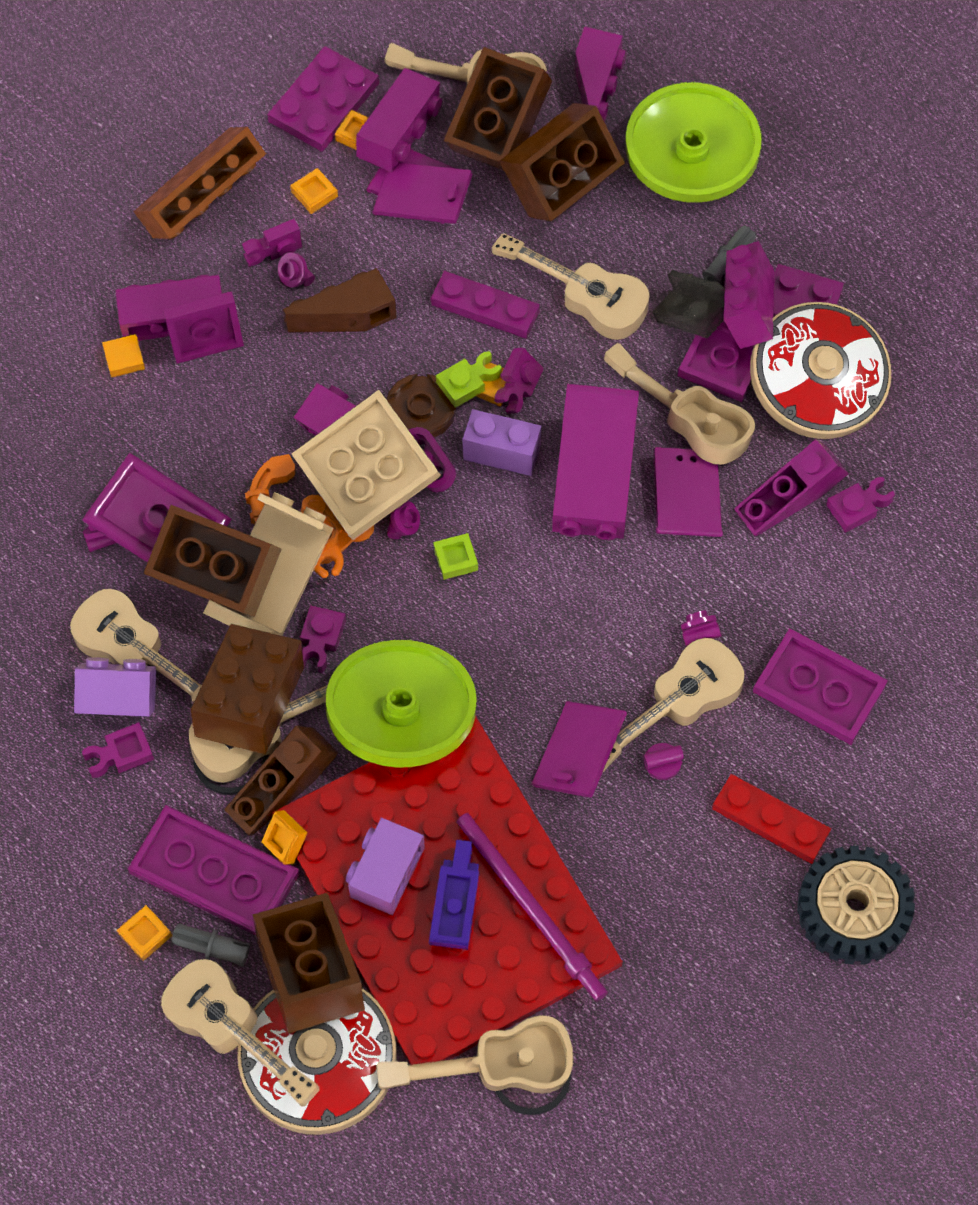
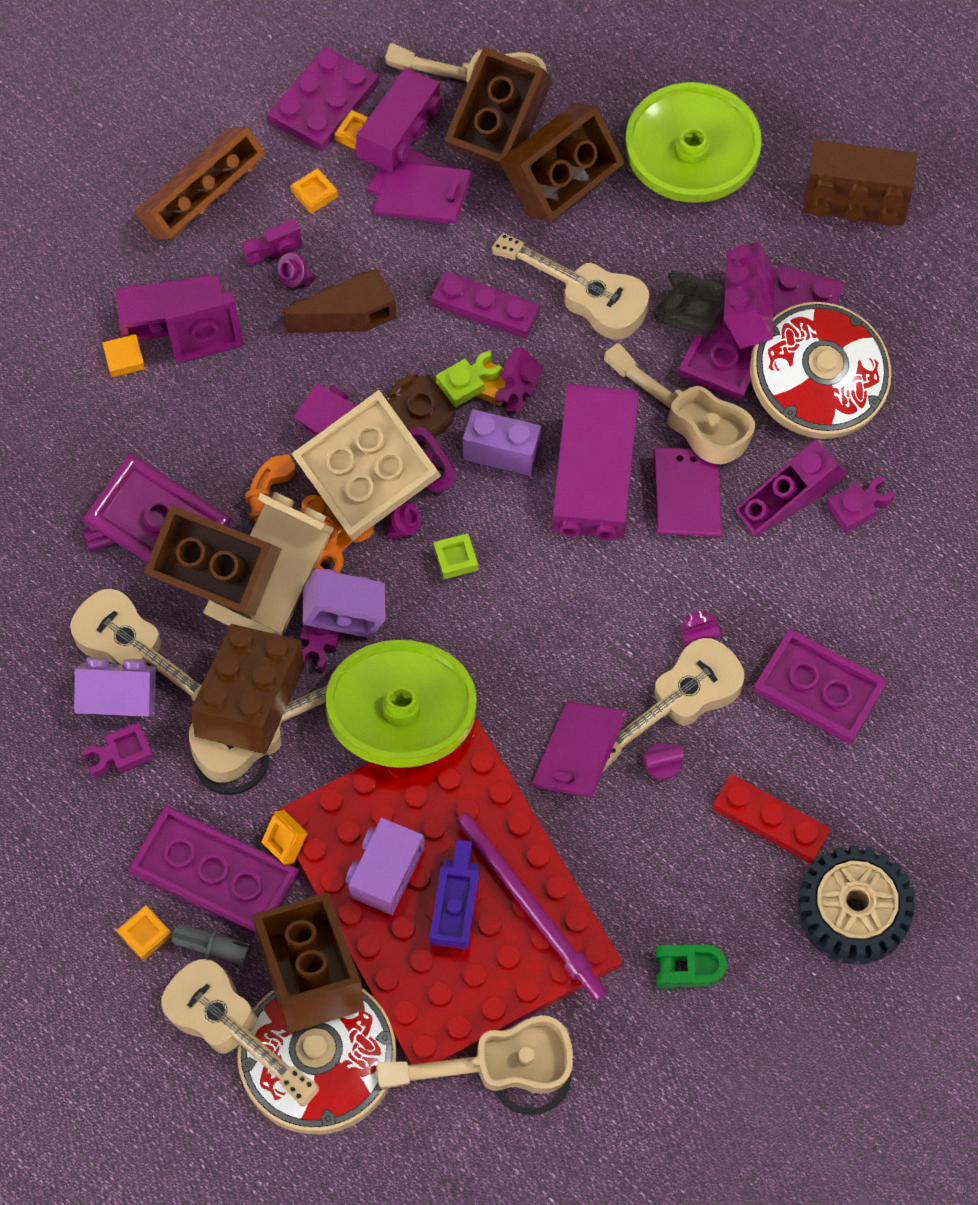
reddish brown slope [224,726,339,836] -> none
magenta slope [575,26,627,122] -> none
dark grey axle [702,226,756,288] -> none
none -> medium lavender brick [303,568,386,639]
none -> green plate [655,945,727,990]
none -> reddish brown brick [802,139,917,226]

